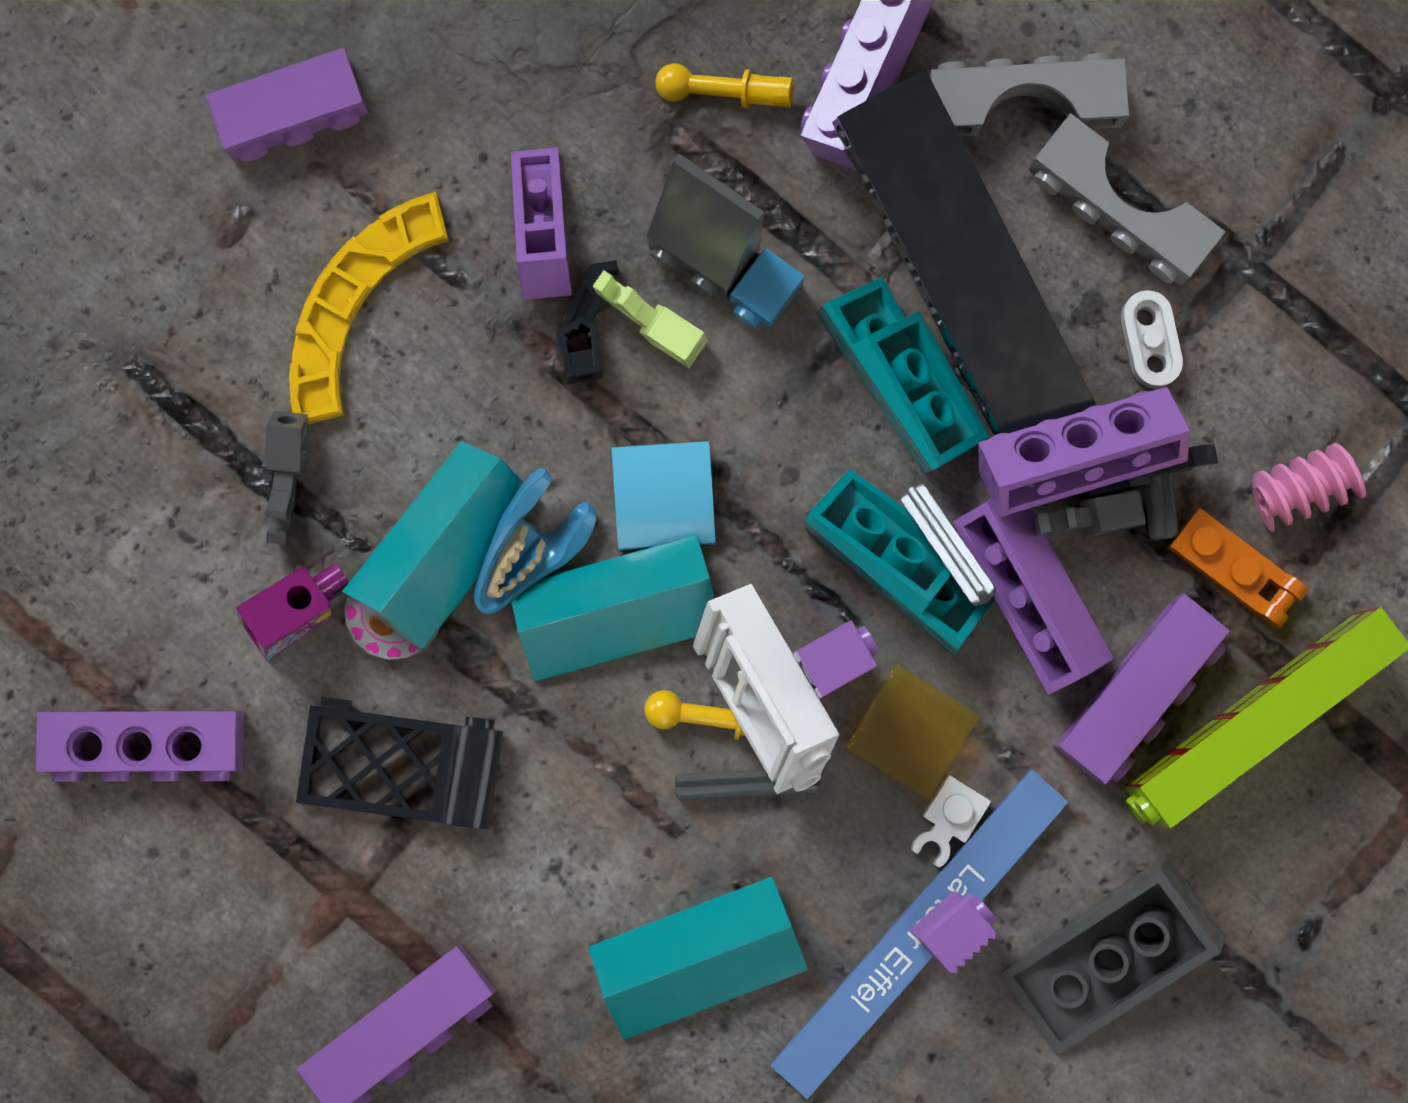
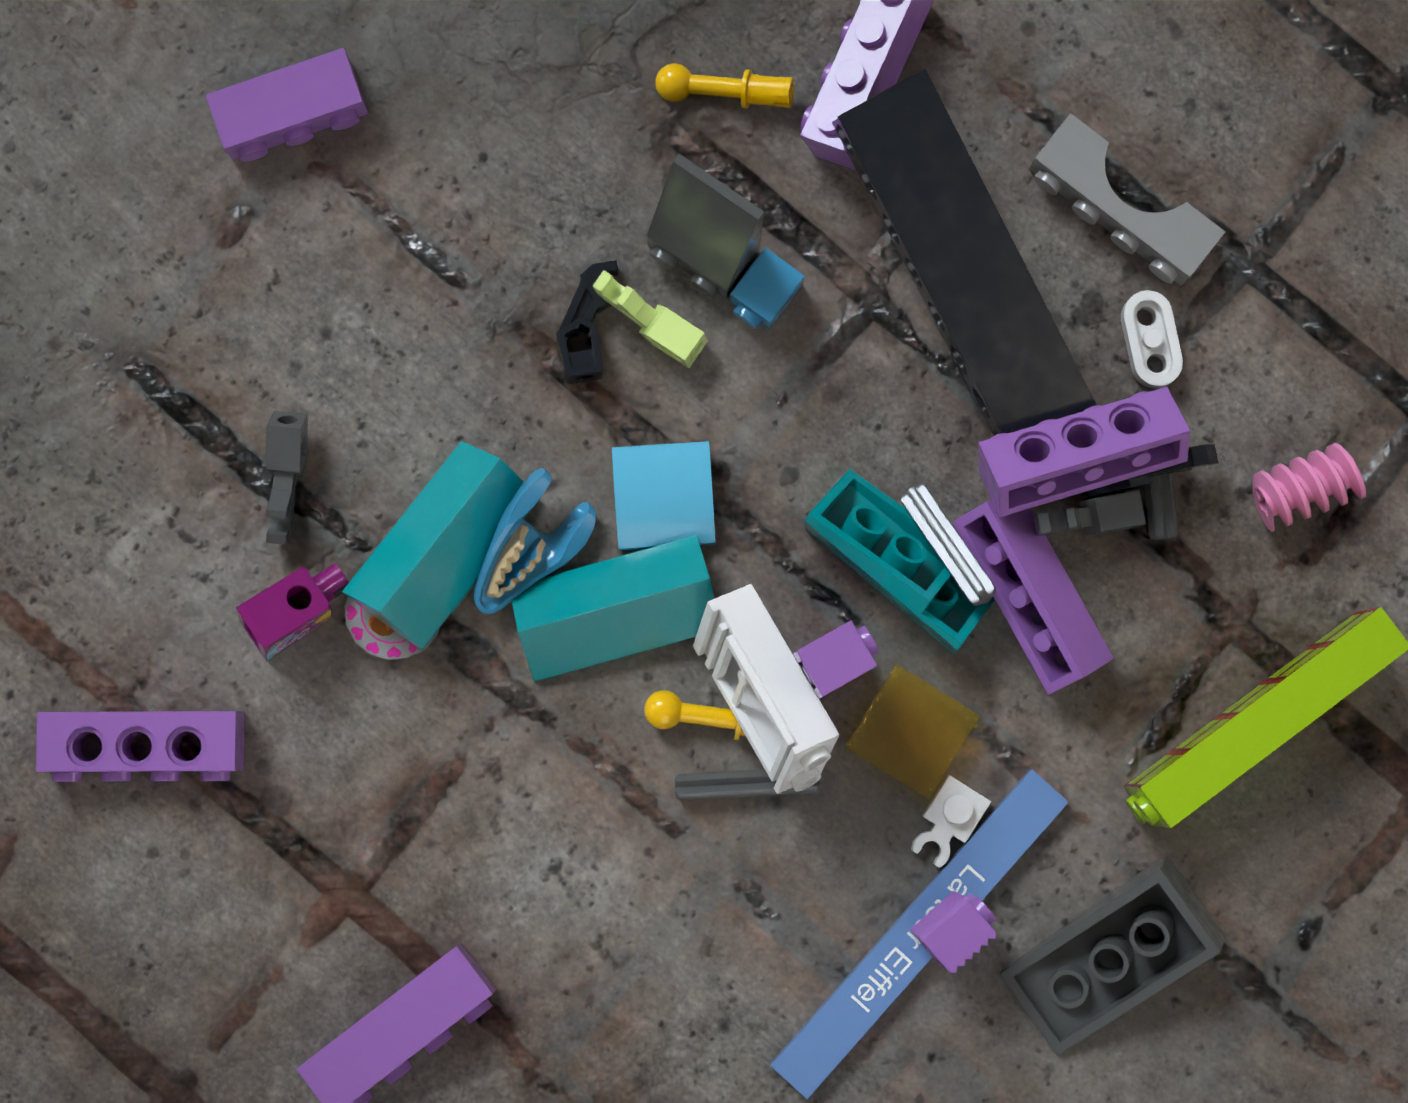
yellow tile [289,192,449,425] -> none
black piece [296,697,503,829] -> none
medium lavender slope [511,147,572,300] -> none
teal slope [588,876,808,1040] -> none
teal slope [817,277,990,474] -> none
light grey arch [929,53,1129,137] -> none
medium lavender brick [1053,593,1230,784] -> none
orange plate [1167,508,1309,630] -> none

